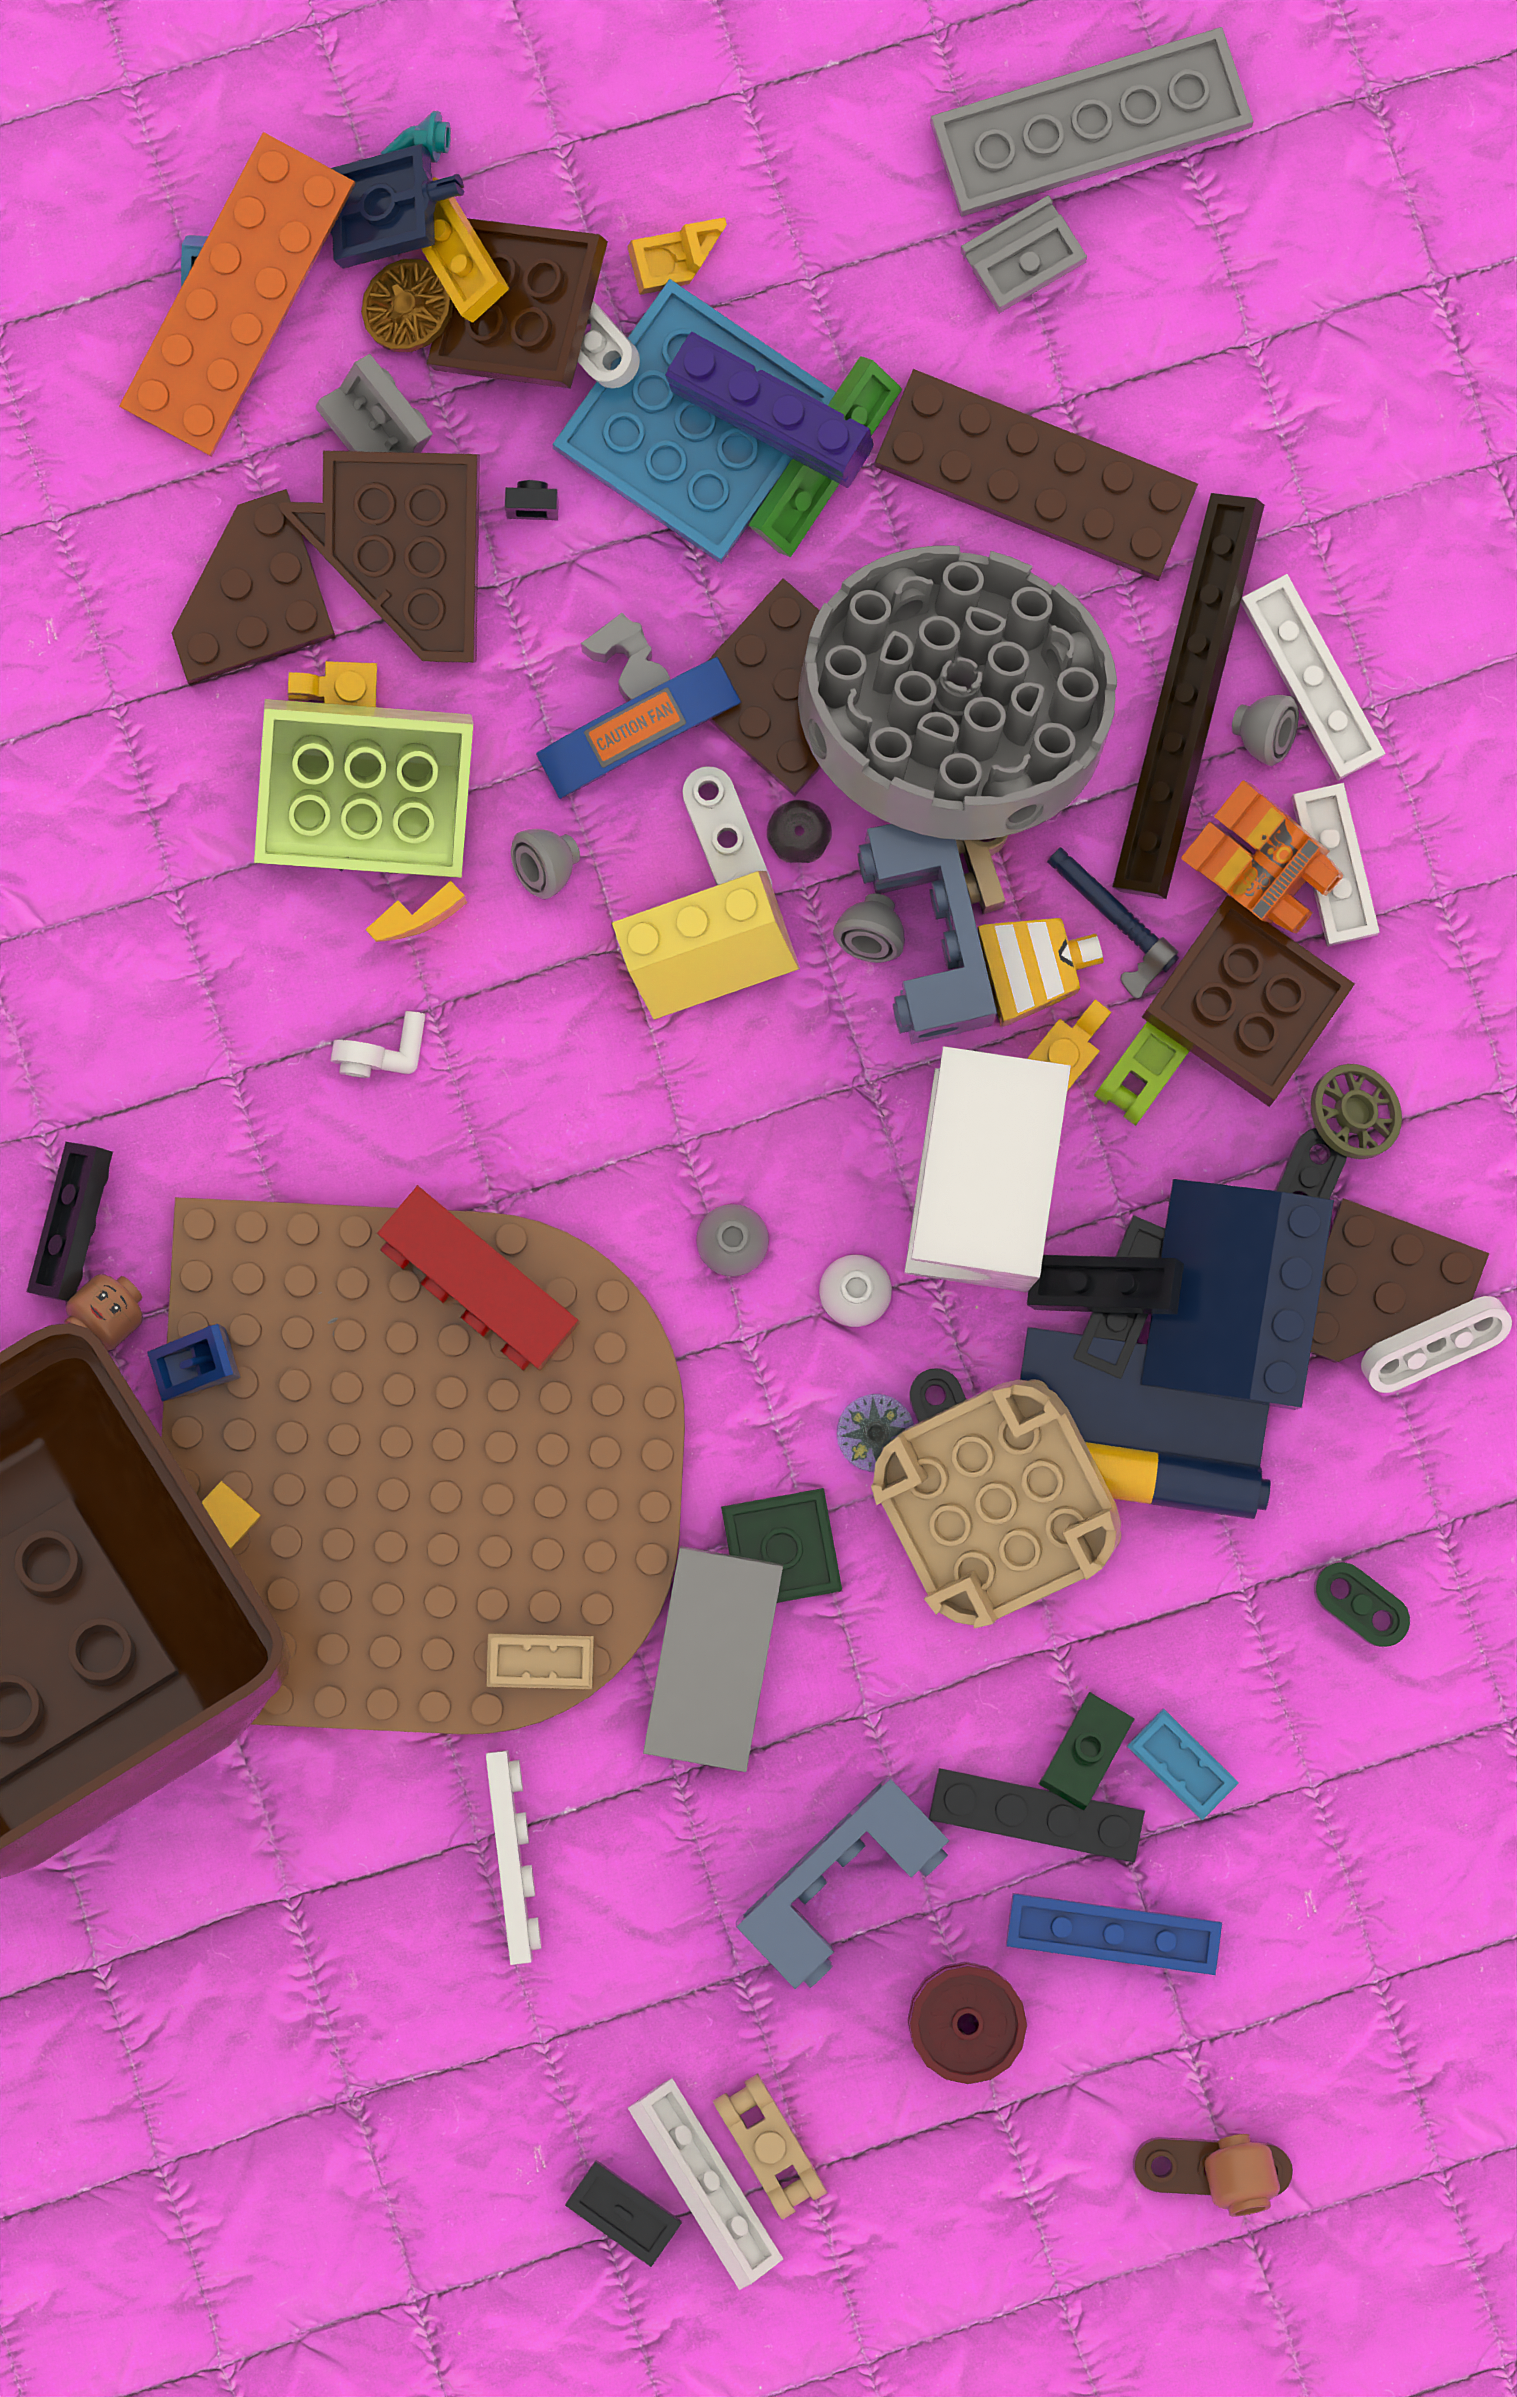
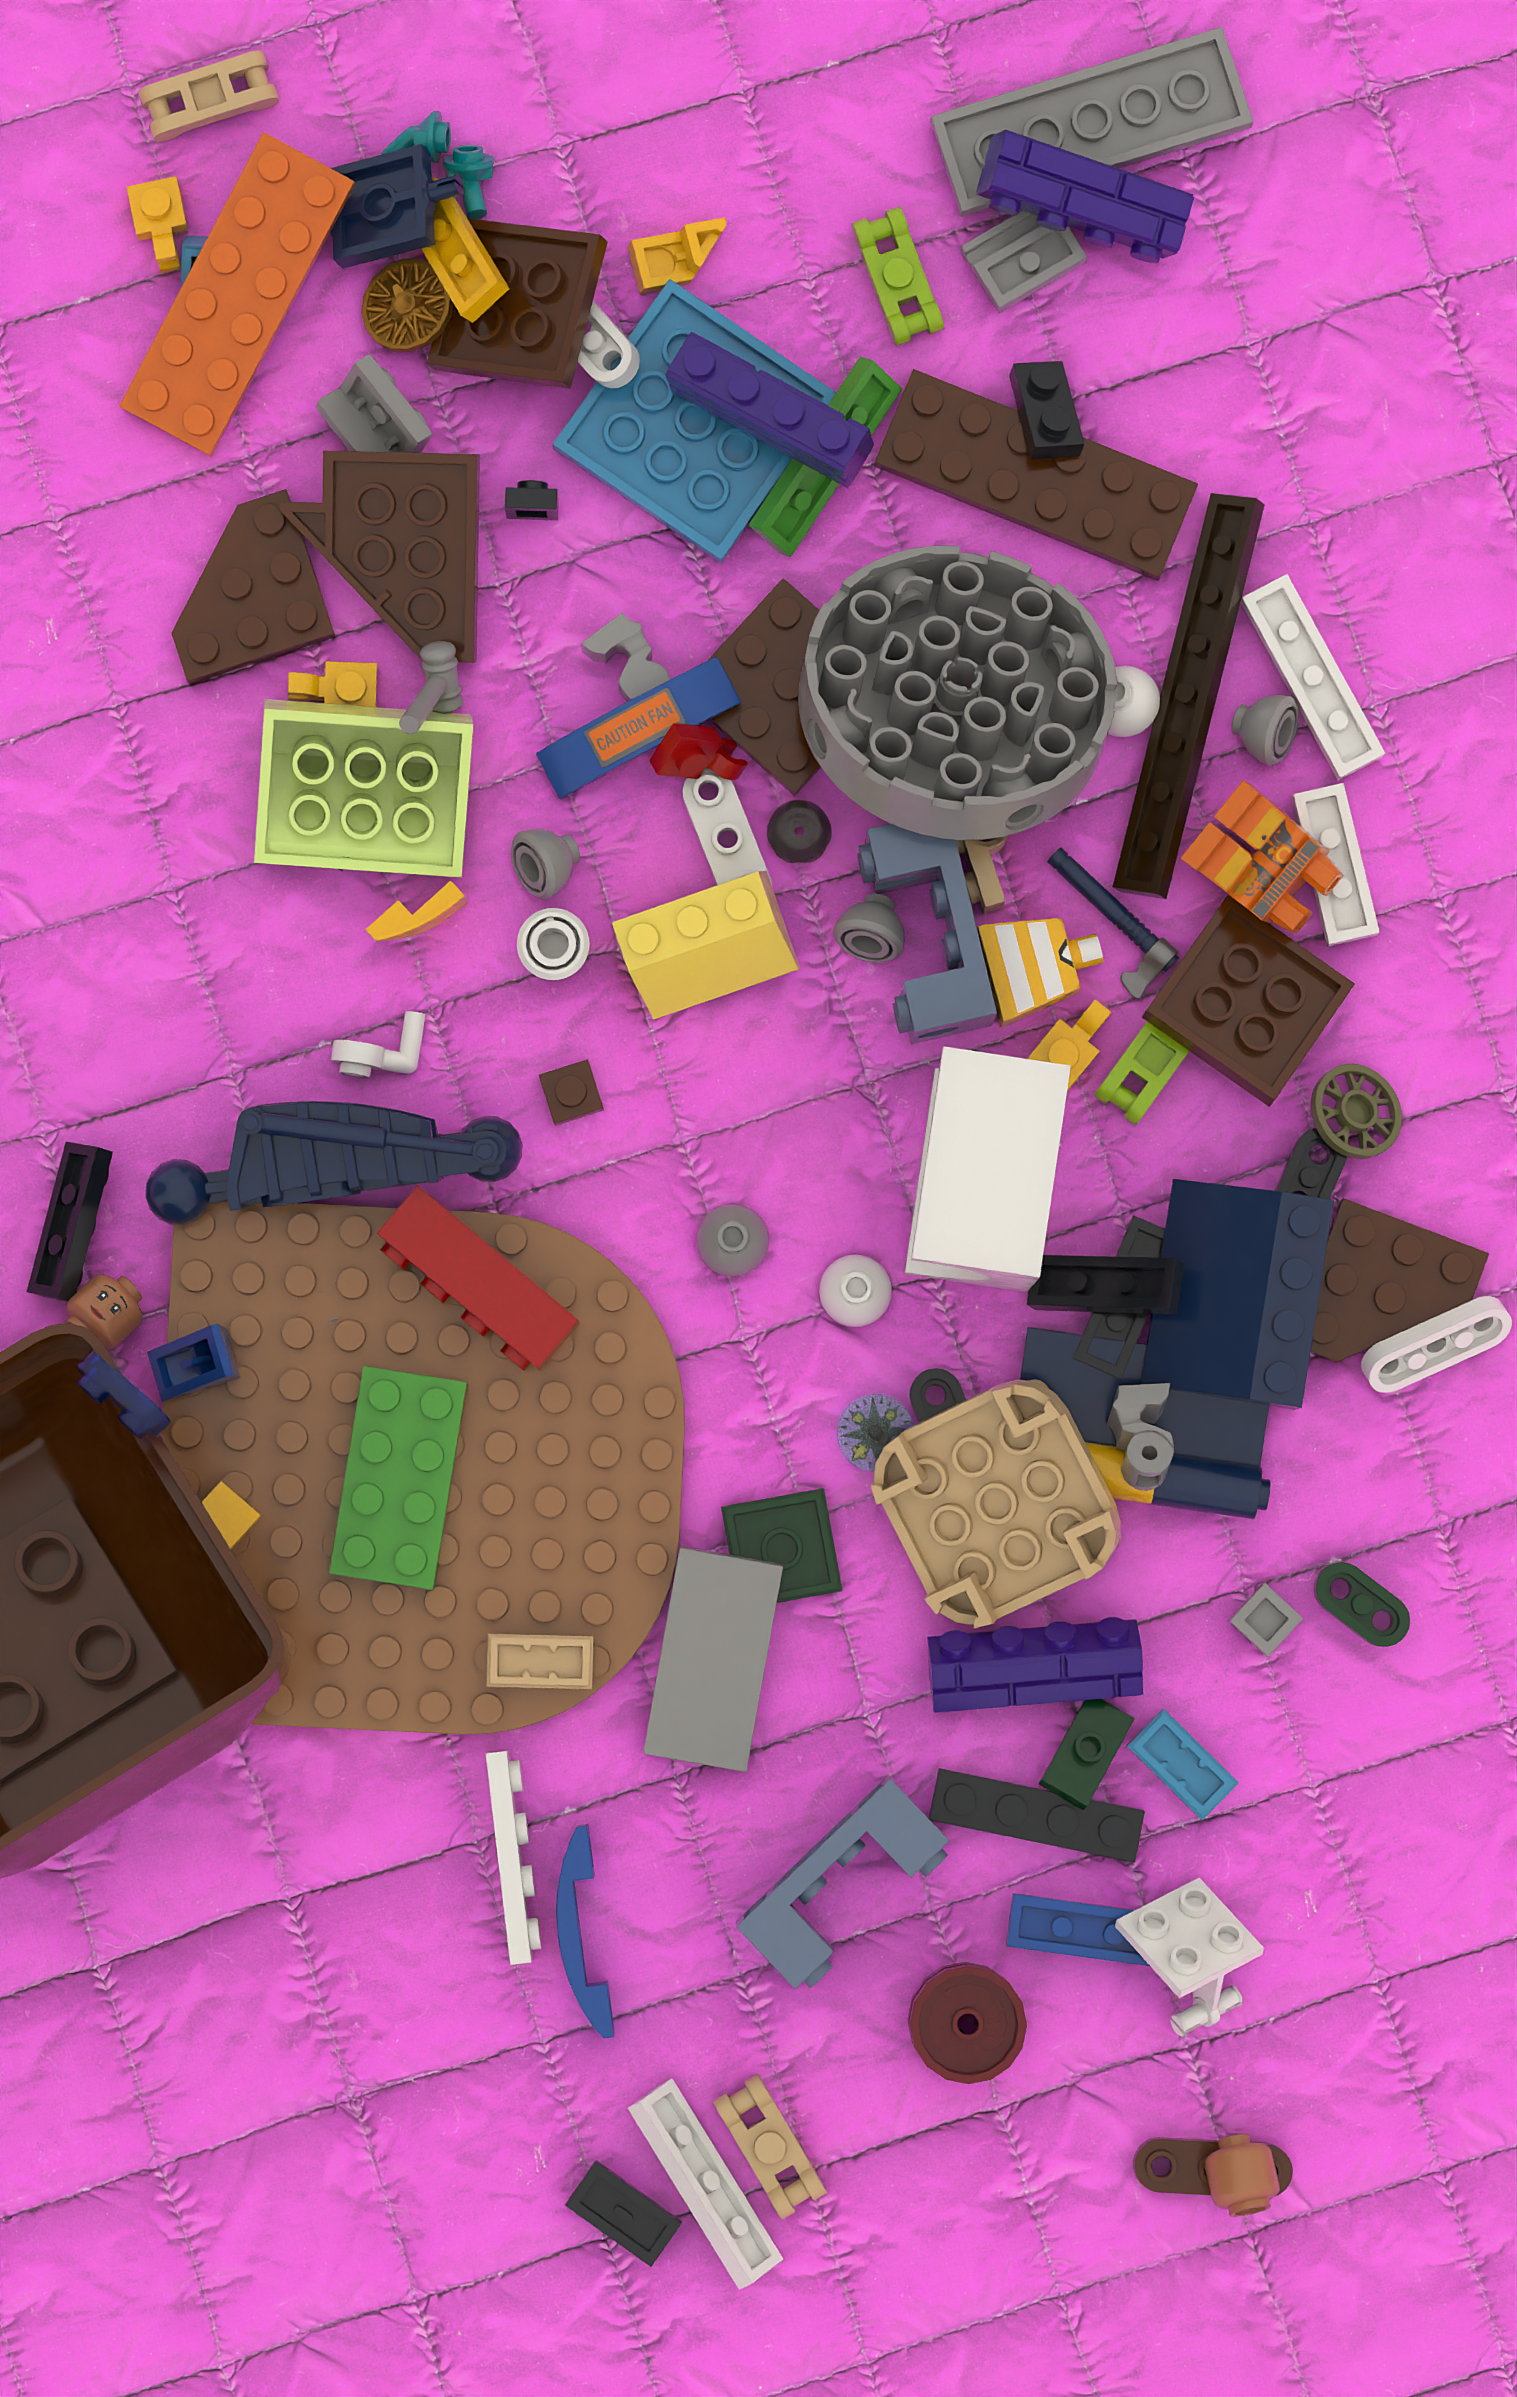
none -> clear blue plate [76,1351,171,1439]
none -> yellow plate [126,176,189,273]
none -> tan plate [138,50,280,142]
none -> dark blue piece [145,1101,523,1225]
none -> bright green plate [329,1366,468,1590]
none -> light grey piece [399,641,463,734]
none -> teal plate [443,145,494,219]
none -> white brick [517,908,590,980]
none -> reddish brown plate [539,1059,604,1126]
none -> blue slope [556,1824,615,2039]
none -> red plate [649,723,748,780]
none -> lime plate [851,206,945,346]
none -> dark purple brick [927,1617,1143,1713]
none -> dark purple brick [976,129,1194,263]
none -> black plate [1009,361,1085,459]
none -> light grey leg [1107,1383,1174,1491]
none -> white brick [1108,666,1160,737]
none -> white plate [1115,1878,1264,2037]
none -> light grey plate [1228,1583,1304,1657]

